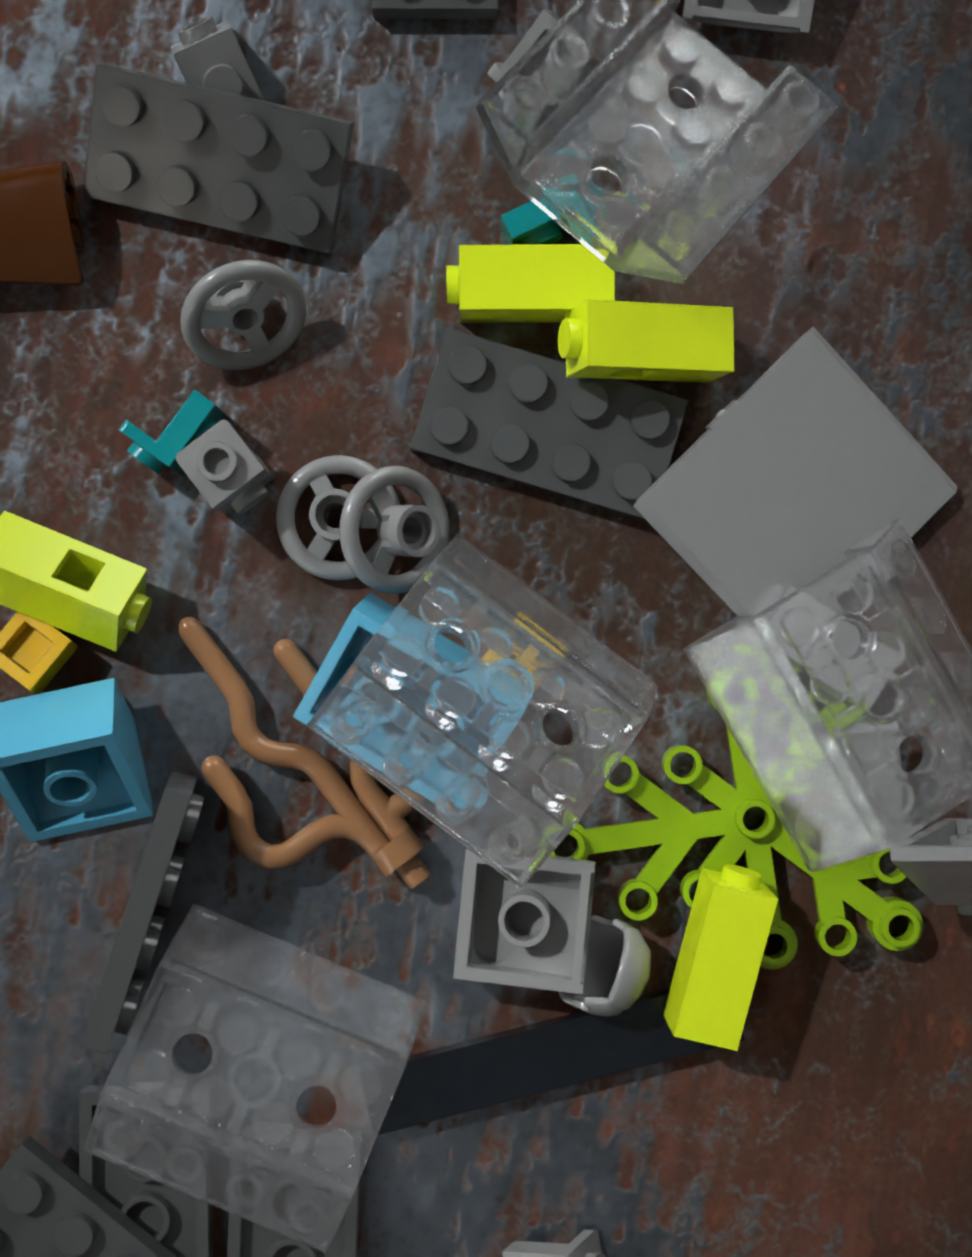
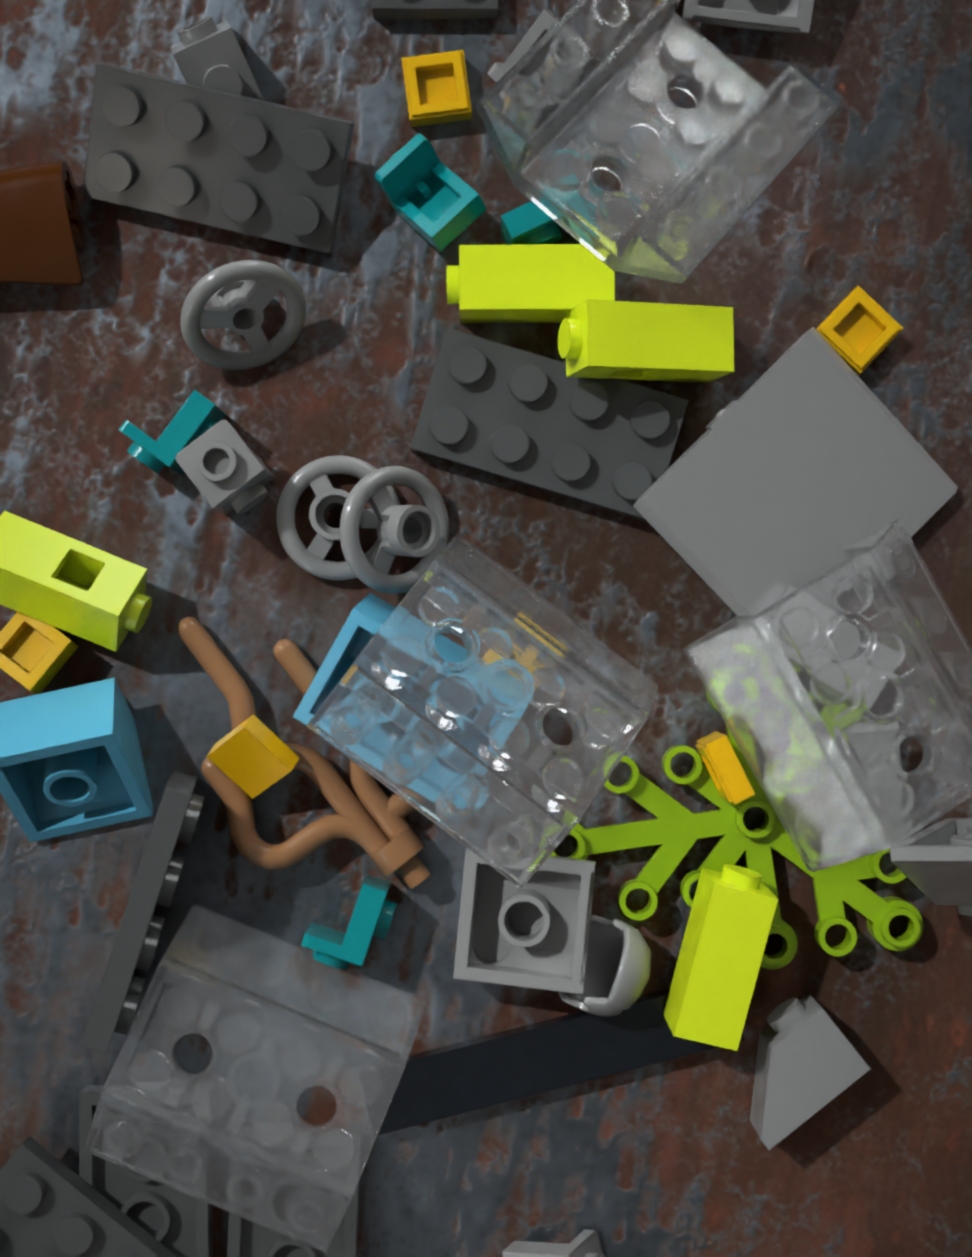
none -> yellow tile [206,714,300,799]
none -> teal bracket [301,874,397,969]
none -> teal bracket [375,134,487,252]
none -> yellow tile [401,50,472,127]
none -> yellow tile [695,731,755,805]
none -> light grey slope [750,993,871,1150]
none -> yellow tile [816,285,904,376]

